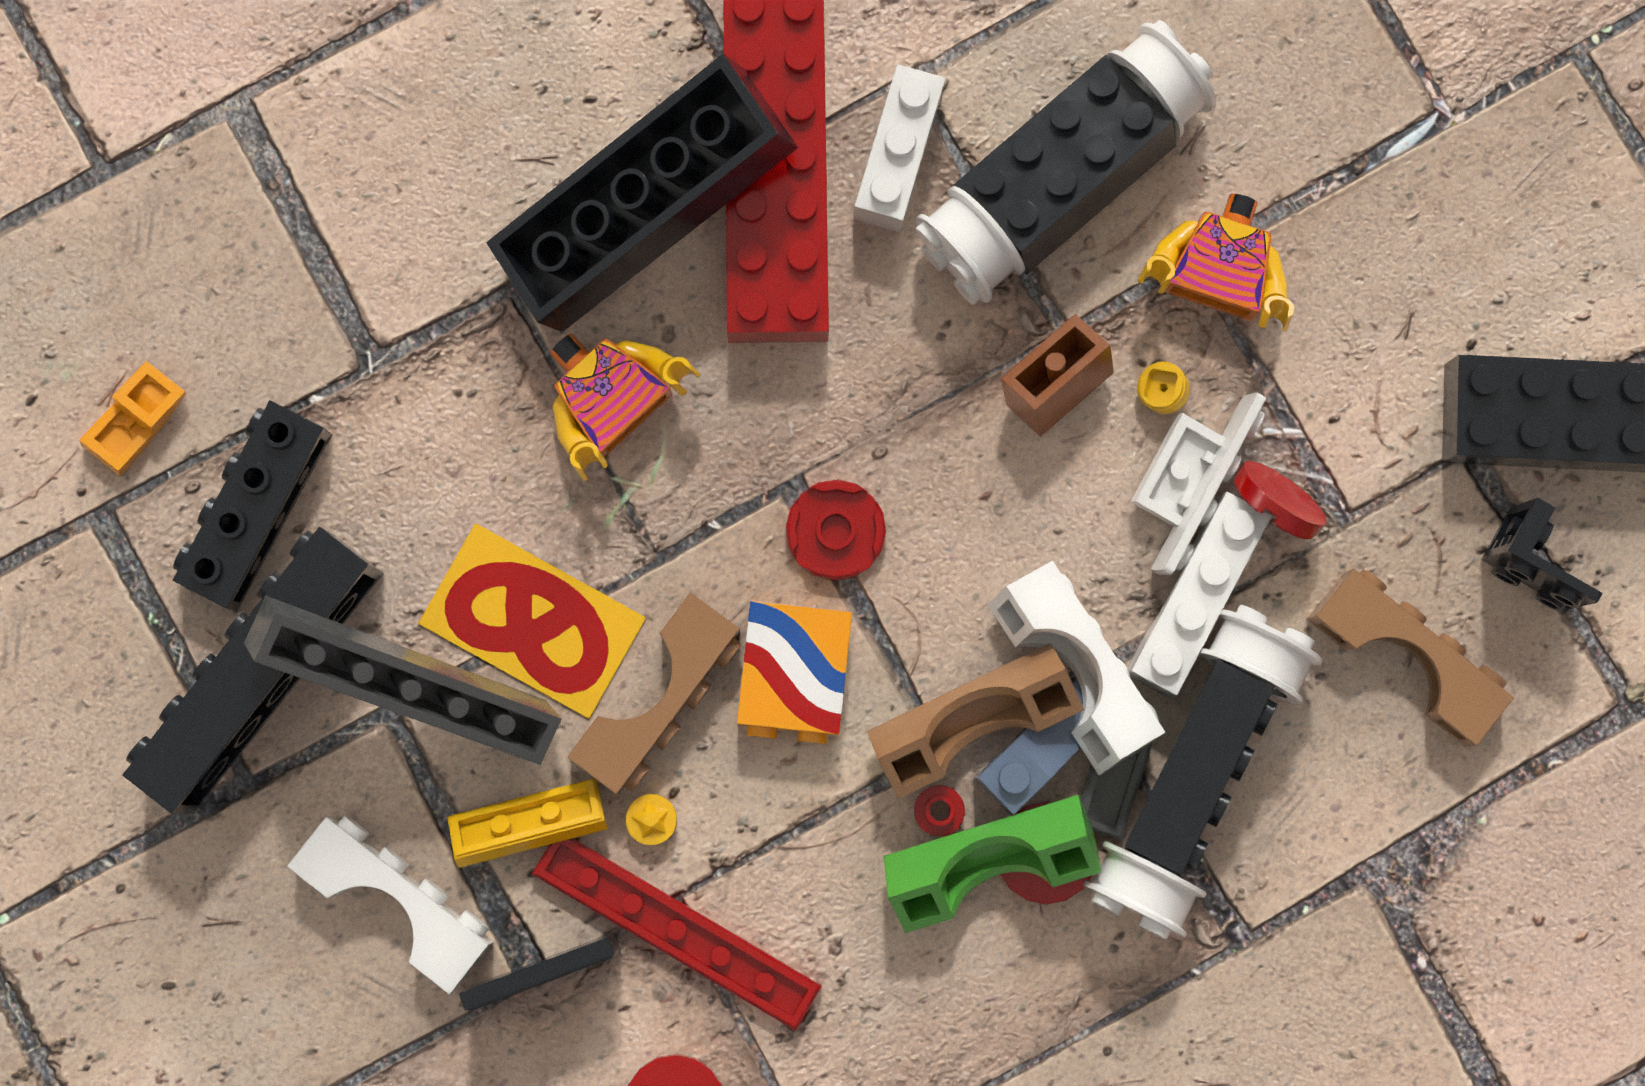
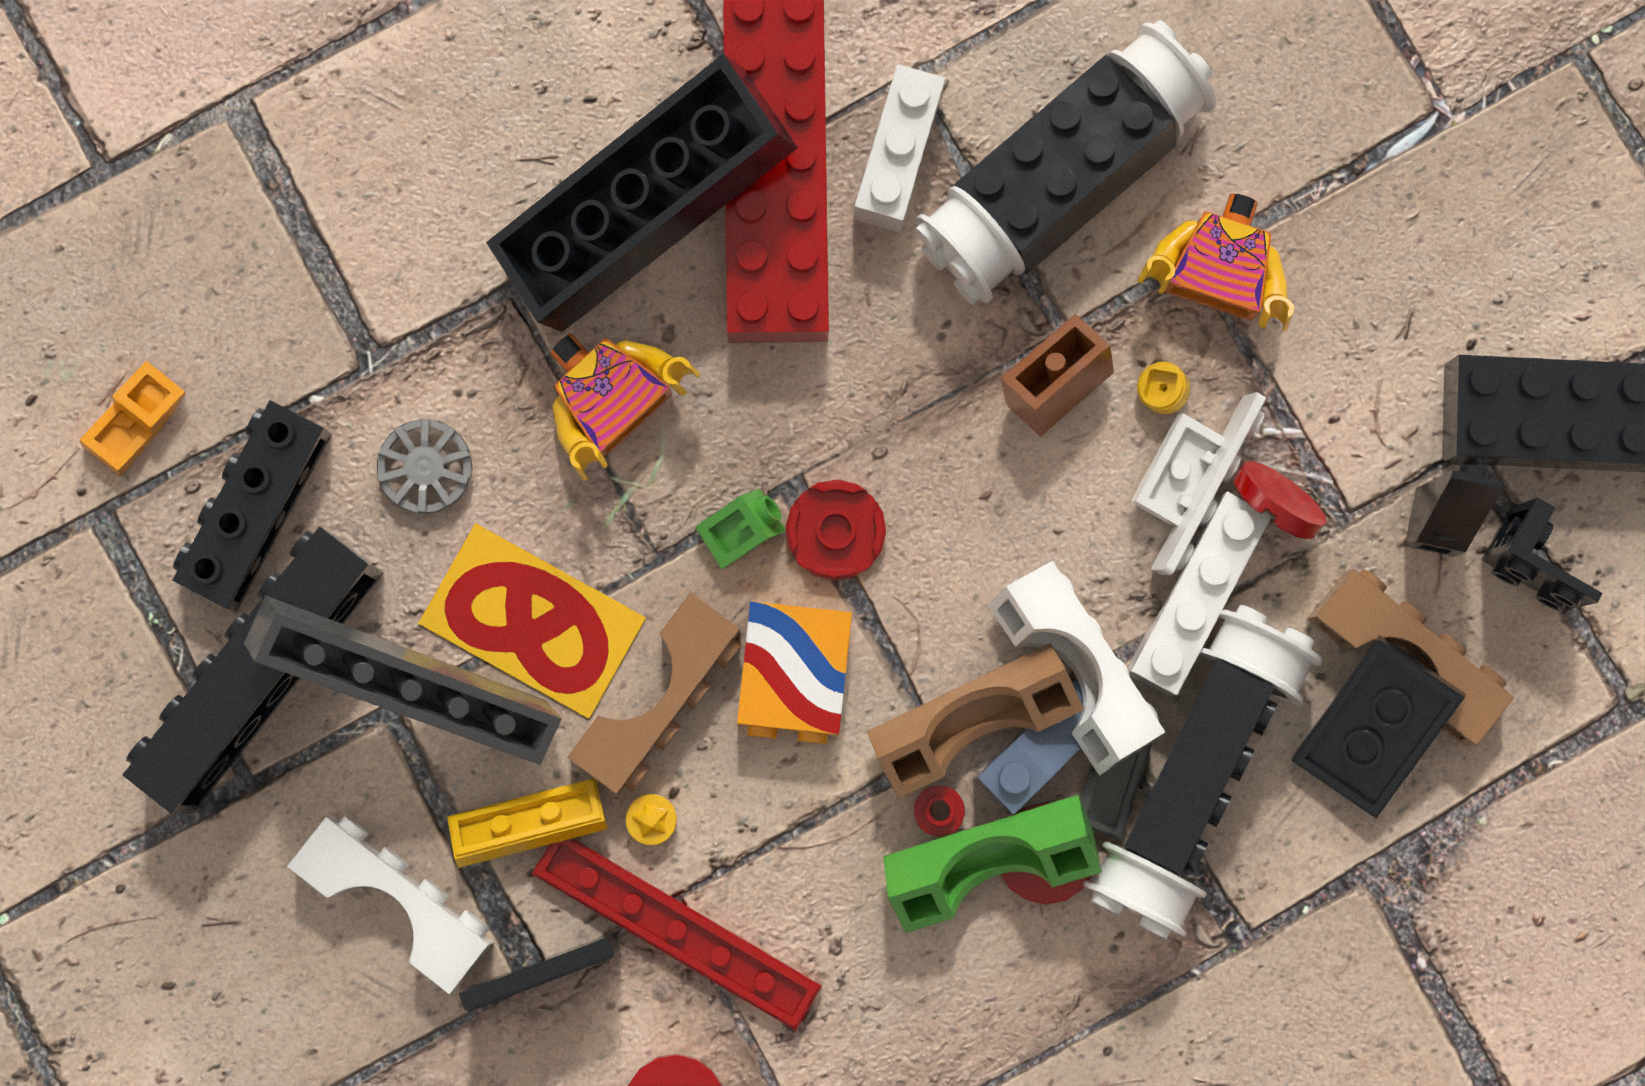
none -> light grey wheel [377,419,473,514]
none -> bright green bracket [695,489,785,569]
none -> black tile [1291,635,1466,818]
none -> black slope [1405,465,1504,557]

